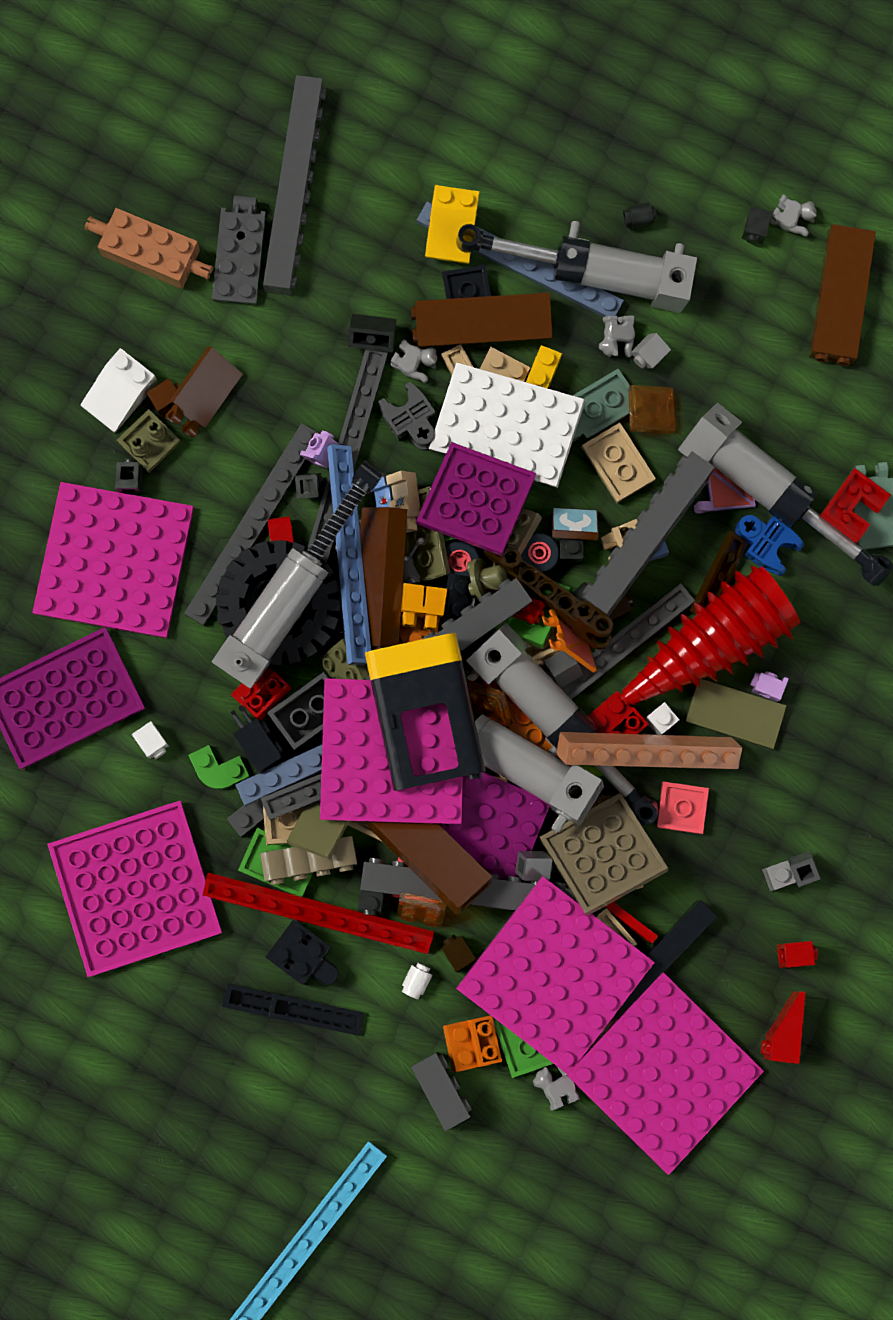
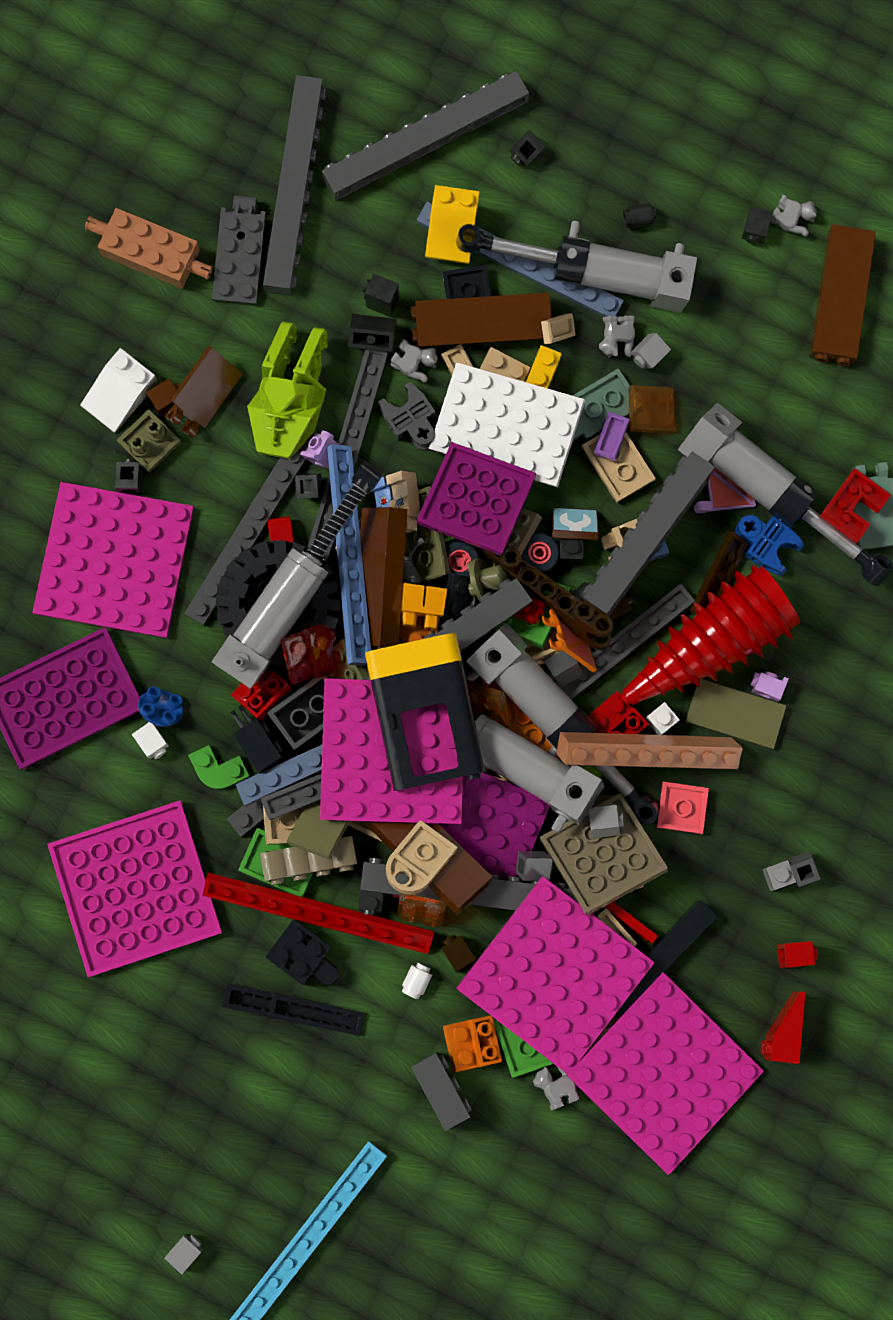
none -> blue dish [138,686,183,726]
none -> light grey brick [164,1234,203,1274]
none -> lime connector [247,321,328,459]
none -> clear red plate [281,624,340,684]
none -> dark grey brick [322,71,529,201]
none -> pearl dark grey brick [363,274,399,317]
none -> tan tile [386,821,458,894]
none -> pearl dark grey brick [509,130,545,166]
none -> tan tile [541,313,575,344]
none -> light grey brick [589,805,624,838]
none -> medium lavender tile [593,412,630,462]

